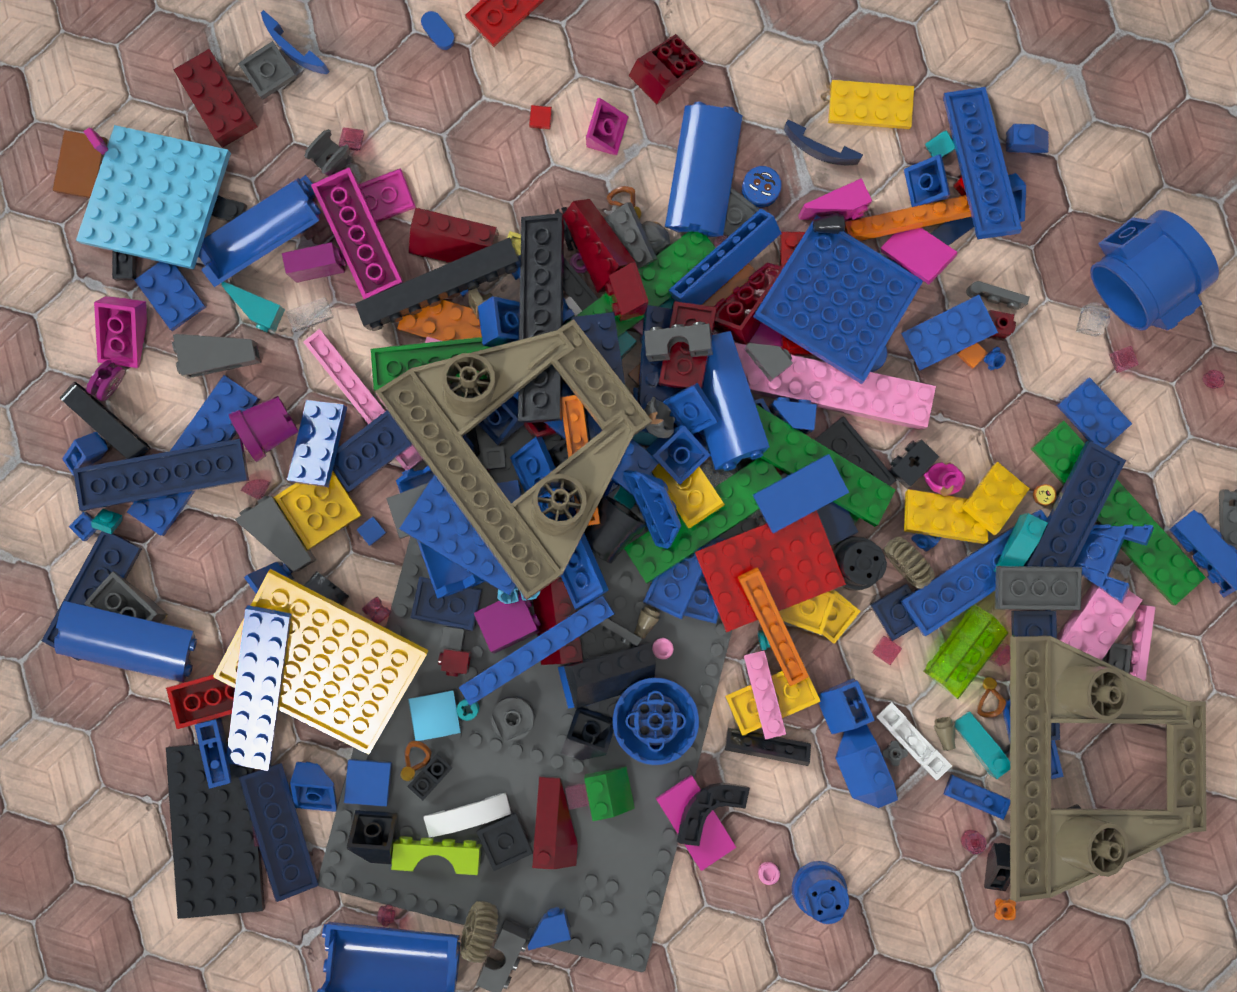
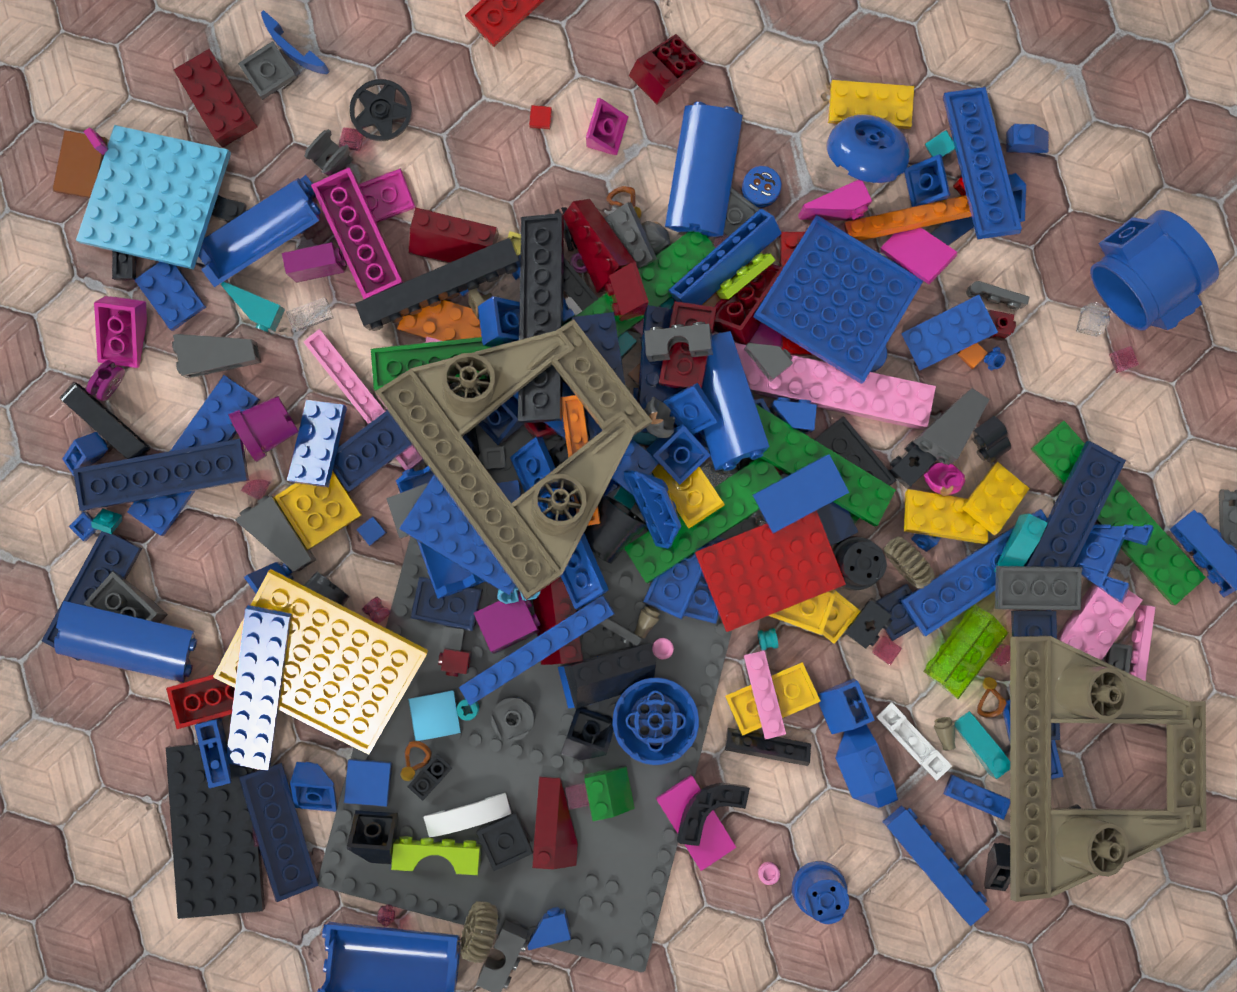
blue tile [421,11,455,50] -> none
orange plate [738,568,809,686] -> none
dark blue slope [783,120,863,166] -> none
black cone [813,213,845,234] -> none
dark grey plate [882,740,908,766] -> none
clear pink wheel [961,830,987,854] -> none
orange plate [994,898,1016,921] -> none
light yellow tile [1033,484,1056,506] -> none
blue plate [1056,377,1132,449] -> none
clear pink plate [1202,370,1225,389] -> none
none -> black wheel [349,79,412,141]
none -> lime plate [716,253,776,299]
none -> blue brick [826,114,910,183]
none -> black brick [845,597,893,649]
none -> blue brick [882,805,990,926]
none -> dark grey slope [913,388,990,465]
none -> black brick [973,416,1011,464]

